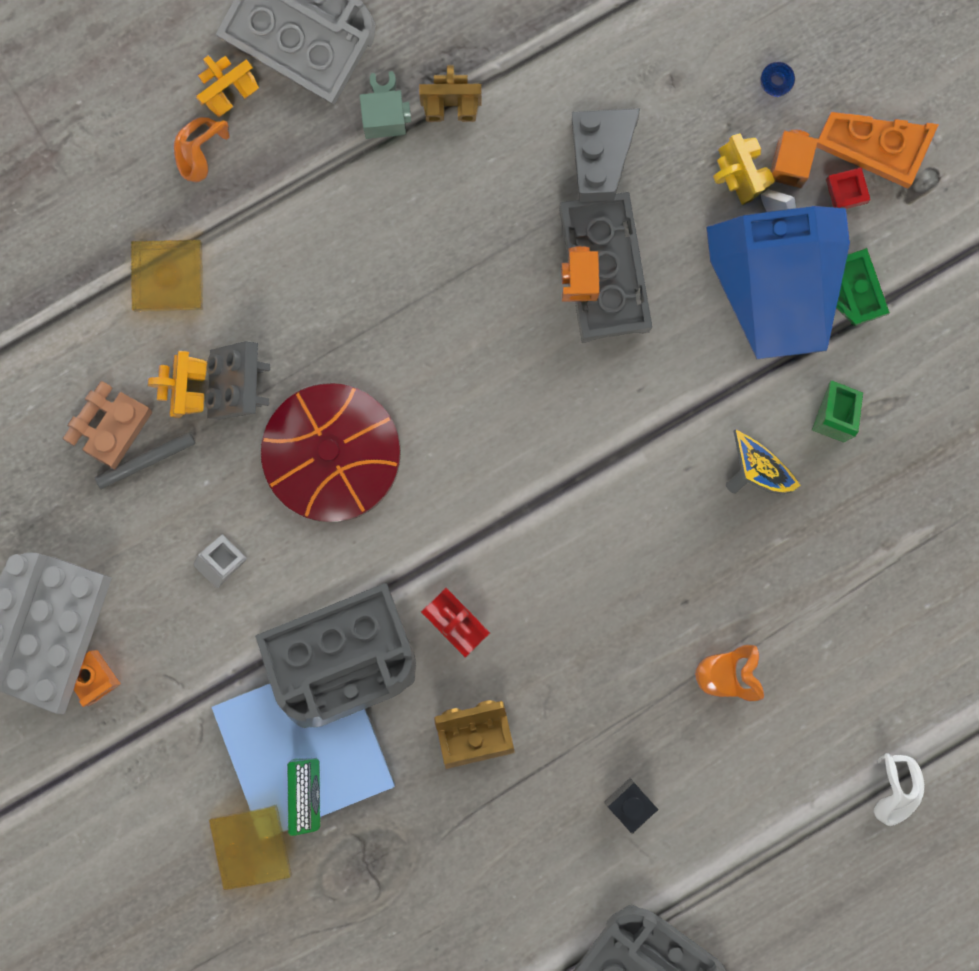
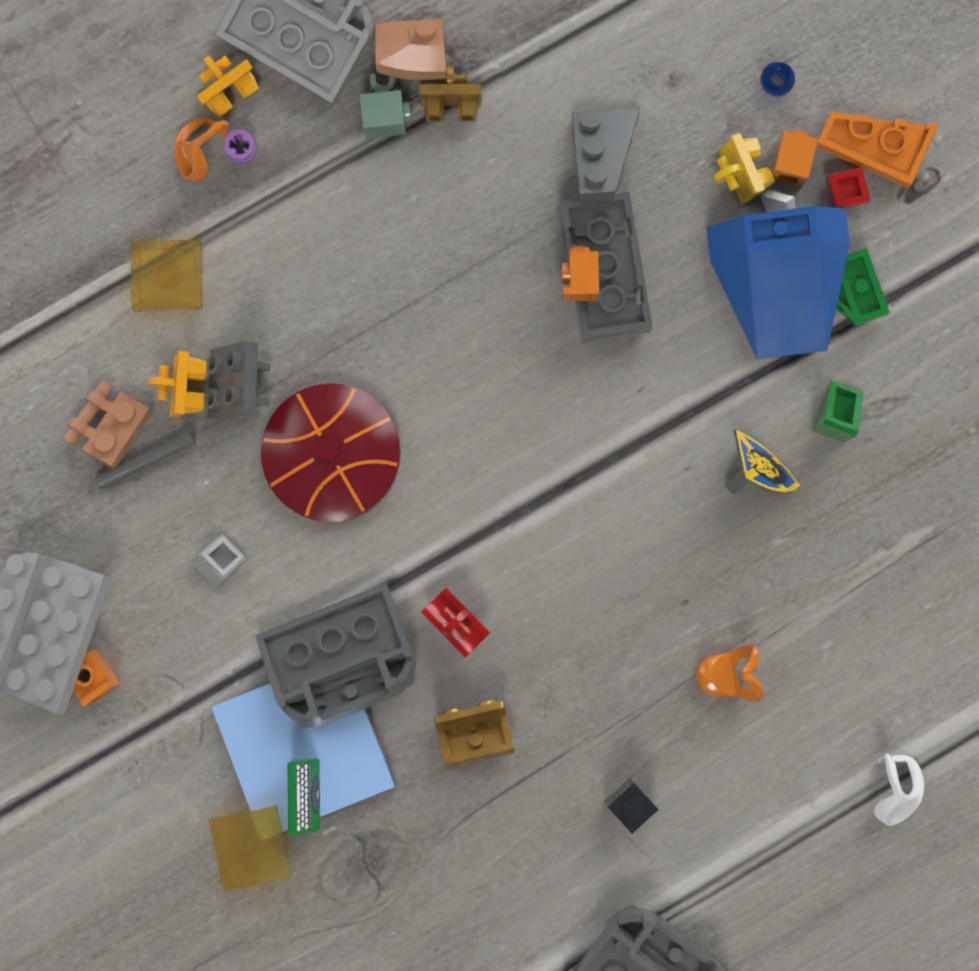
none -> medium lavender bush [224,129,257,165]
none -> nougat plate [374,18,447,81]

